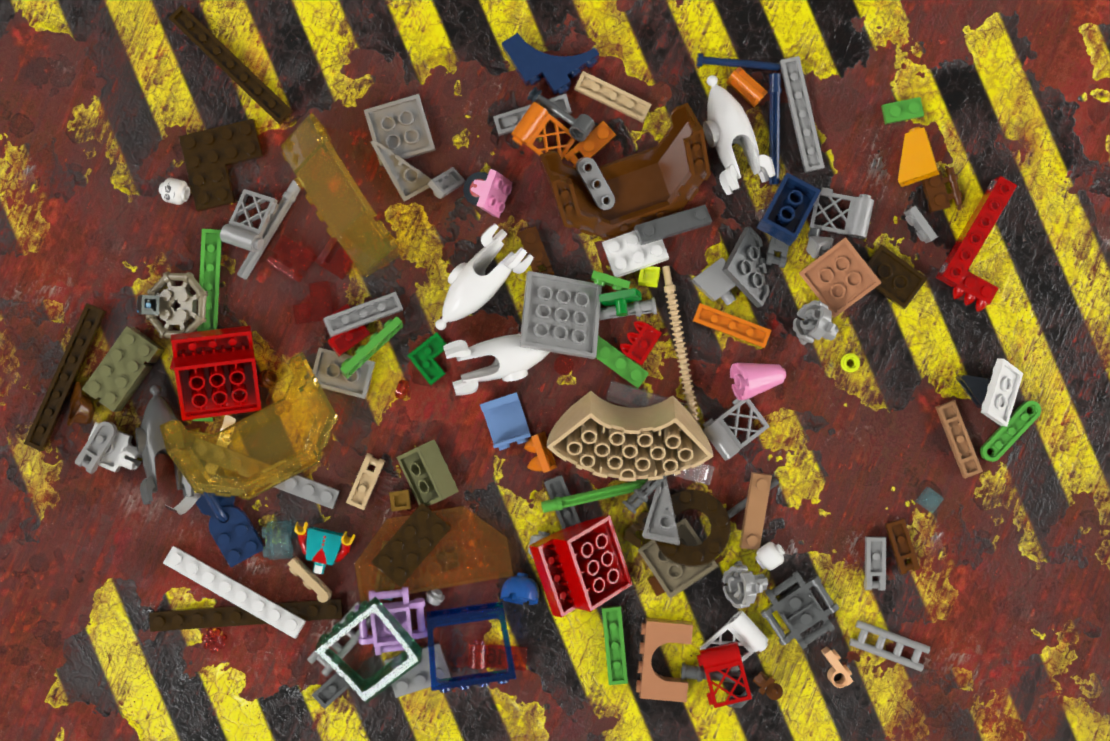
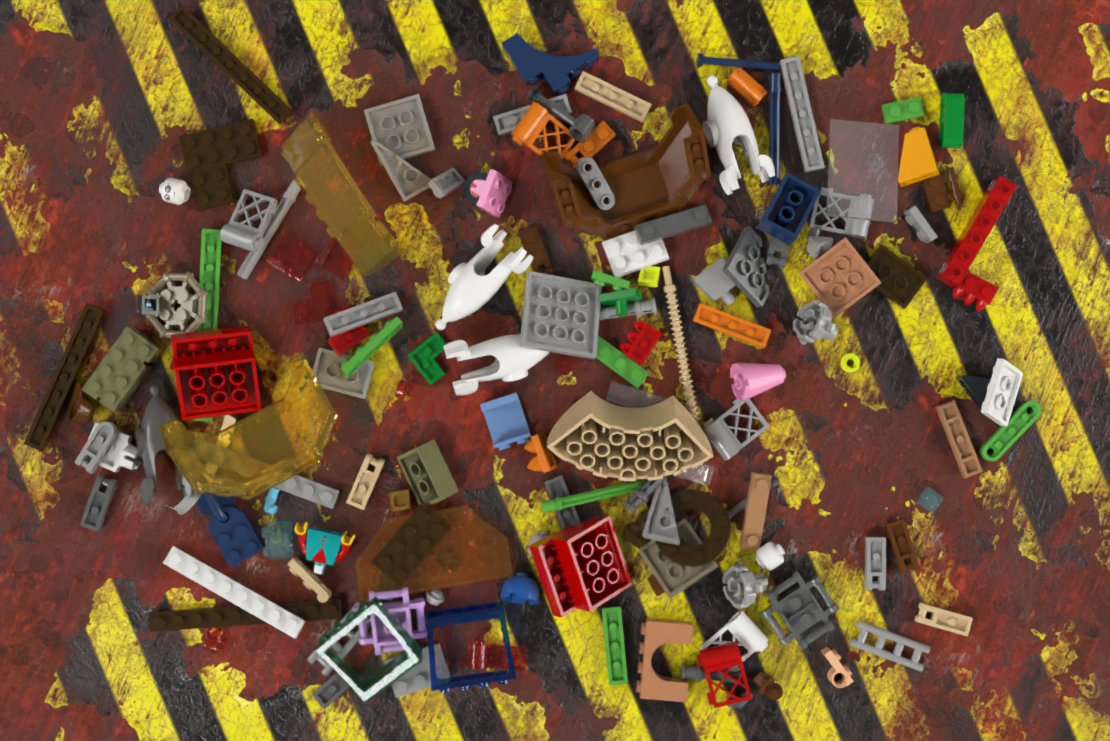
none -> dark grey plate [80,474,118,532]
none -> medium azure arm [264,486,280,515]
none -> clear piece [826,119,899,223]
none -> tan plate [914,602,973,637]
none -> green beam [938,93,965,149]

